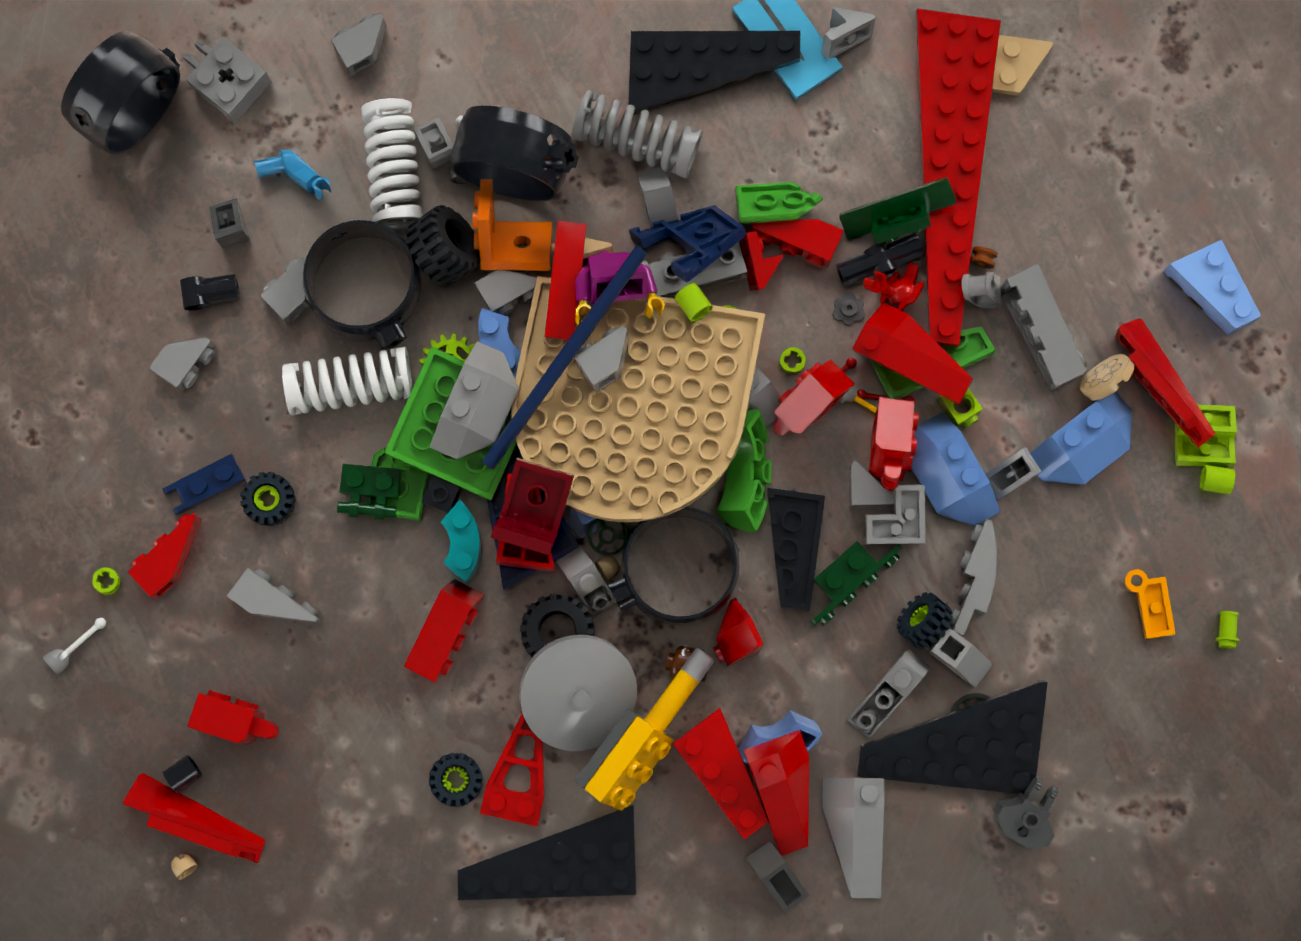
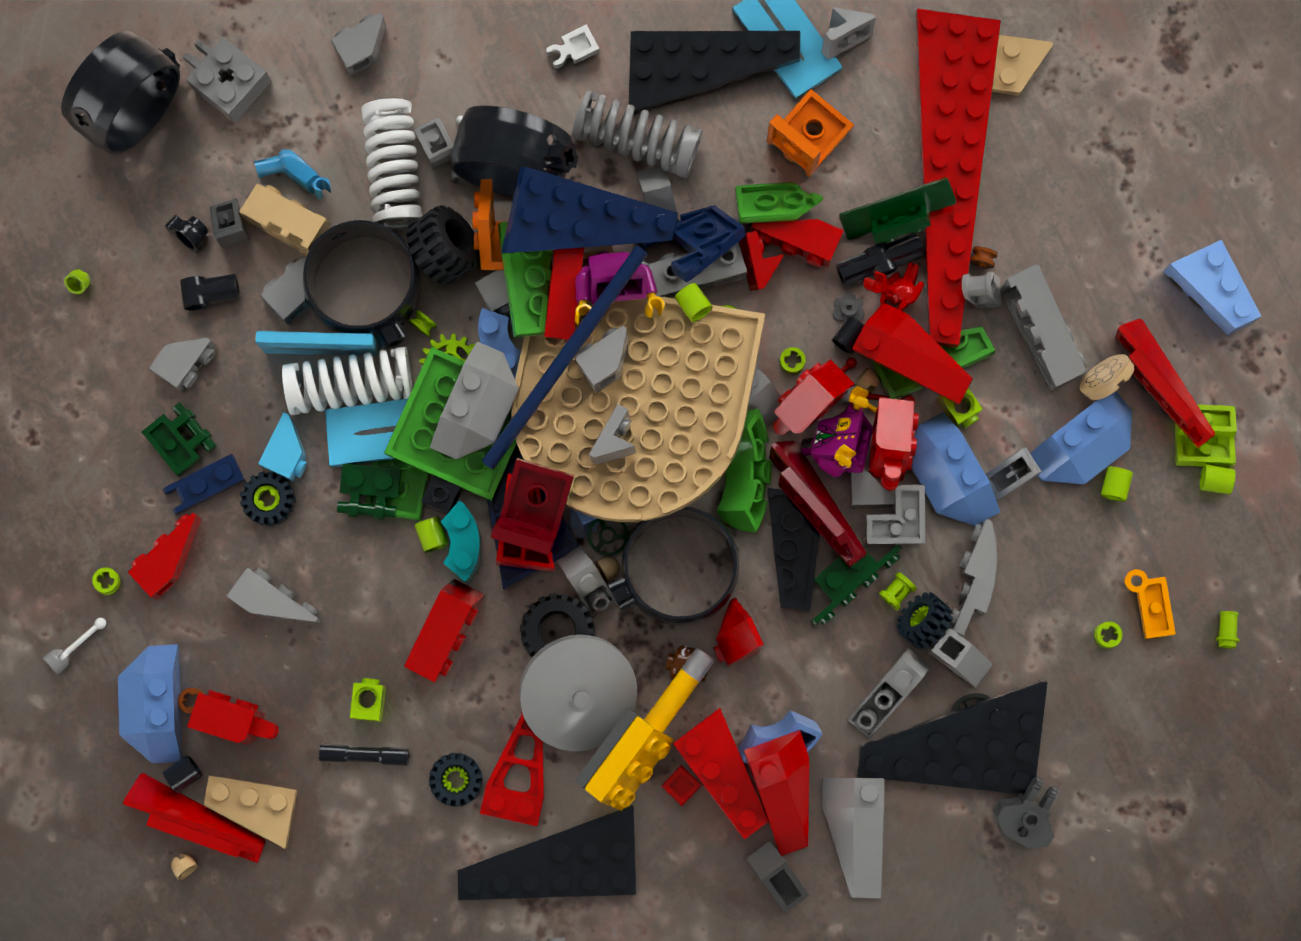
none -> lime hinge [64,269,90,294]
none -> medium blue wedge [118,644,183,763]
none -> dark green plate [141,402,217,477]
none -> black piece [165,215,209,252]
none -> dark orange bush [178,688,205,714]
none -> tan wing [204,775,298,849]
none -> tan wedge [239,183,331,256]
none -> medium azure tile [255,331,380,356]
none -> medium azure slope [258,412,307,482]
none -> black piece [319,743,409,766]
none -> medium azure tile [325,399,408,468]
none -> lime brick [350,678,386,722]
none -> lime bush [408,310,437,337]
none -> lime beam [414,516,449,553]
none -> bright green wing [498,222,553,337]
none -> dark blue wing [501,166,678,253]
none -> white plate [546,24,600,69]
none -> light grey slope [589,404,636,465]
none -> red tile [661,765,702,806]
none -> orange bracket [766,89,854,178]
none -> dark red wedge [769,440,867,567]
none -> magenta torso [801,386,873,478]
none -> black beam [831,316,864,355]
none -> tan hinge [855,367,880,392]
none -> lime bush [878,572,917,611]
none -> lime bush [1094,621,1123,648]
none -> lime beam [1101,466,1133,502]

